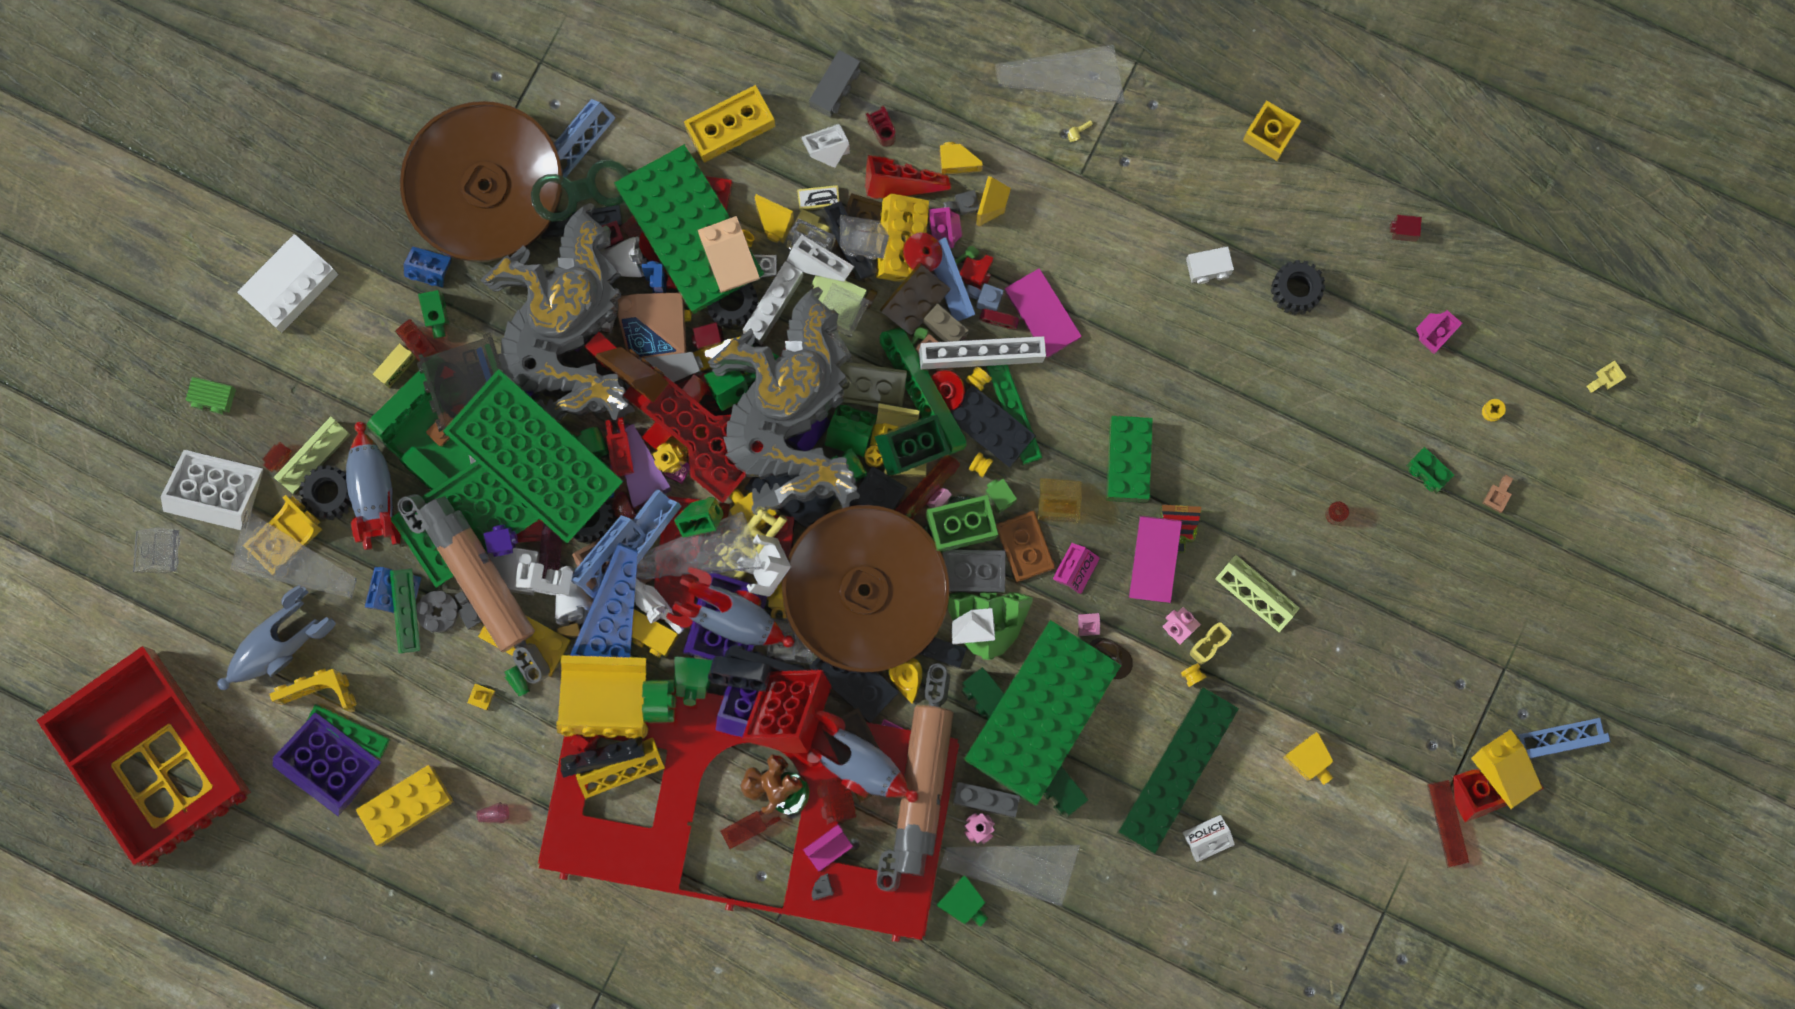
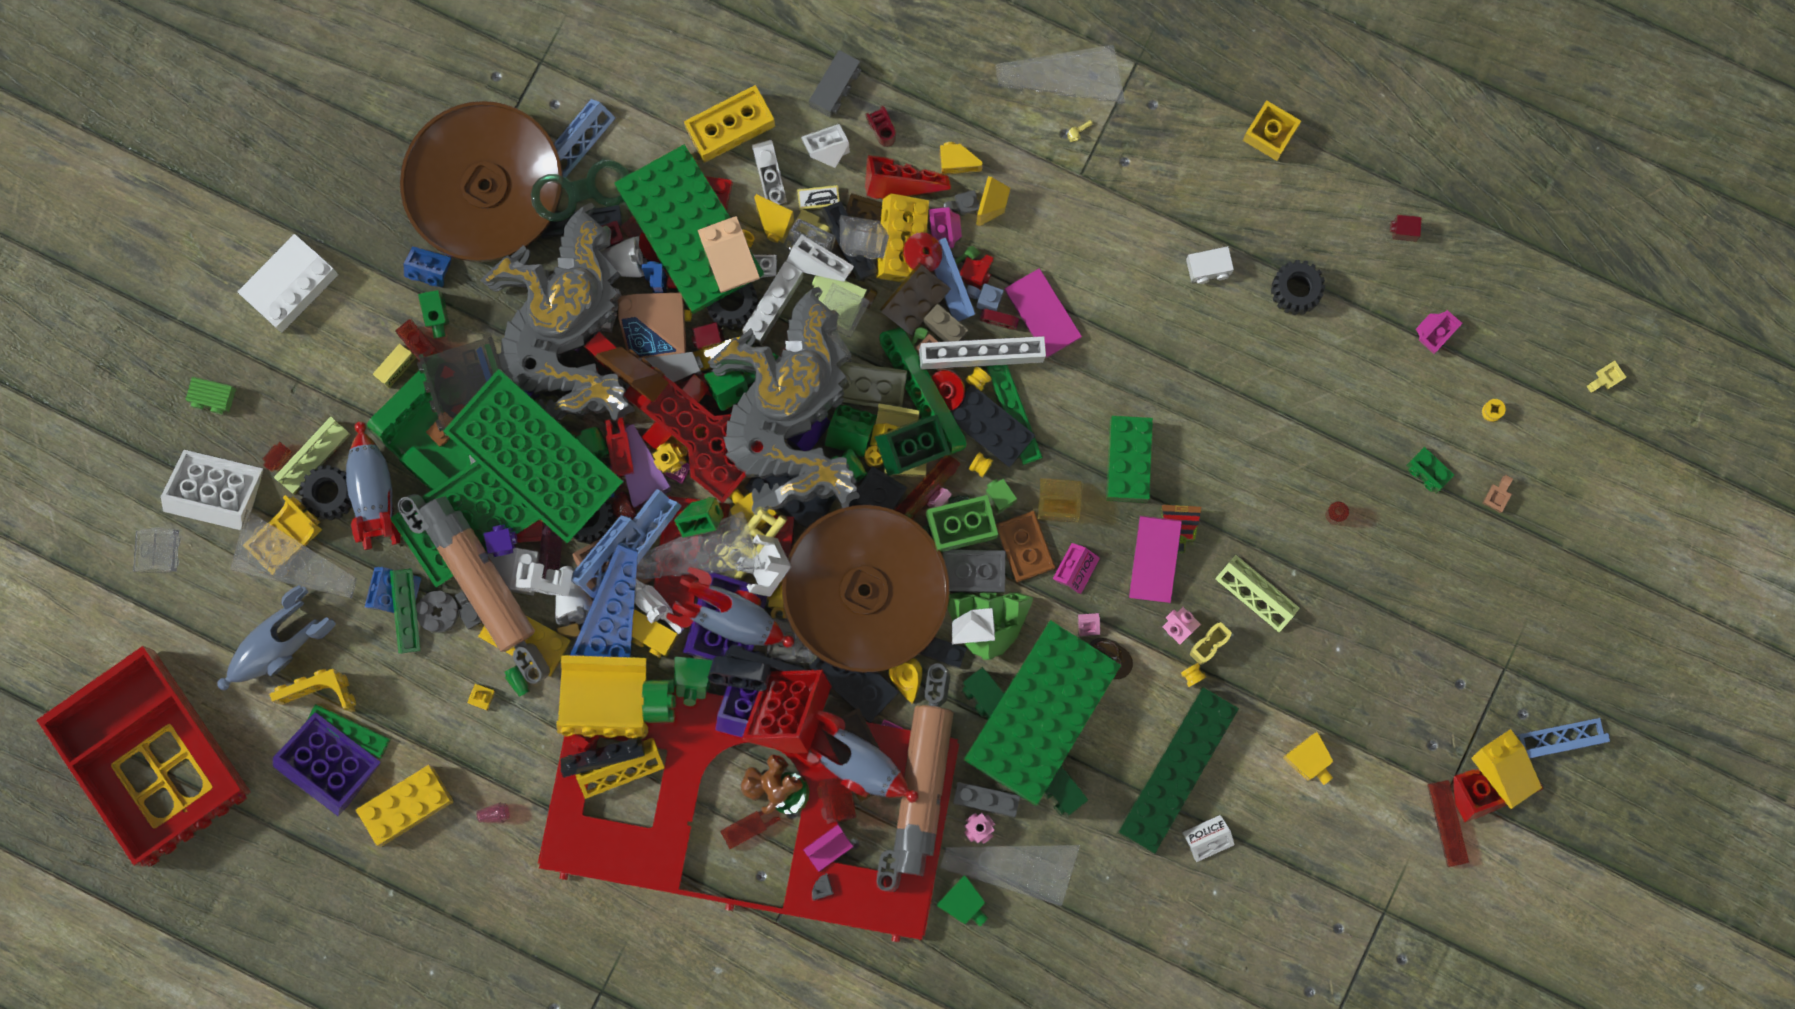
none -> white slope [752,140,787,204]

